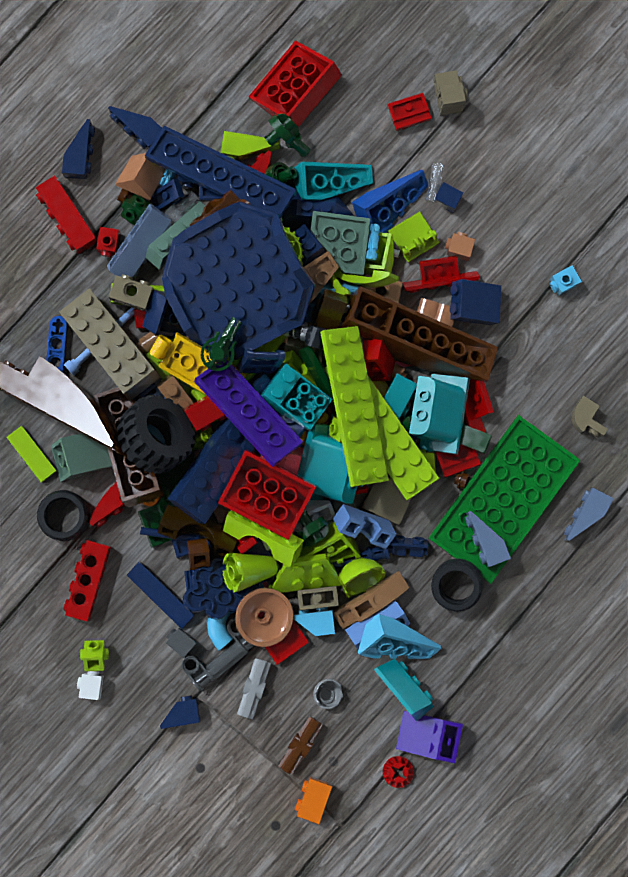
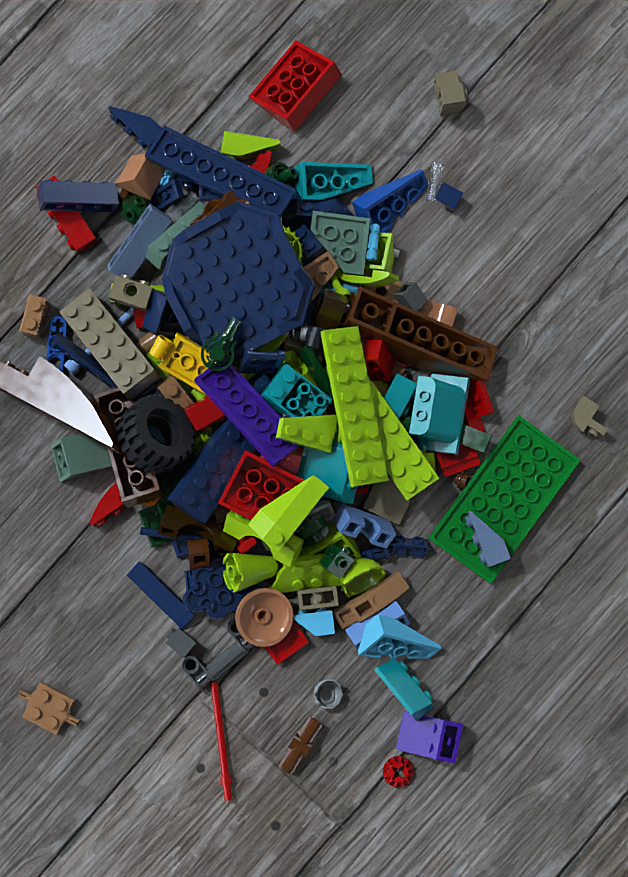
lime tile [6,425,57,483] -> none
black tyre [37,490,90,541] -> none
dark blue slope [62,119,95,179] -> none
red brick [63,540,111,622] -> none
white brick [77,671,104,700] -> none
lime brick [80,640,109,671] -> none
red brick [96,227,121,257] -> none
dark blue slope [160,695,201,729] -> none
medium azure cylinder [207,611,233,651] -> none
light grey piece [237,658,271,719] -> none
dark green pin [264,113,310,157] -> none
orange brick [295,777,332,824] -> none
red plate [387,93,432,131] -> none
lime hinge [388,211,440,262] -> none
red bracket [402,256,480,293] -> none
black tyre [431,559,483,612] -> none
nougat brick [445,232,475,261] -> none
dark blue brick [450,279,502,325] -> none
medium azure brick [549,265,582,296] -> none
sand blue slope [564,488,614,541] -> none
none -> medium nougat plate [18,681,80,735]
none -> medium nougat brick [19,294,50,339]
none -> dark blue brick [37,180,119,213]
none -> dark blue slope [52,333,117,389]
none -> red bar [210,682,232,801]
none -> lime wedge [248,475,329,552]
none -> lime wing [276,415,337,453]
none -> dark green brick [319,543,354,578]
none -> dark grey brick [393,282,428,312]

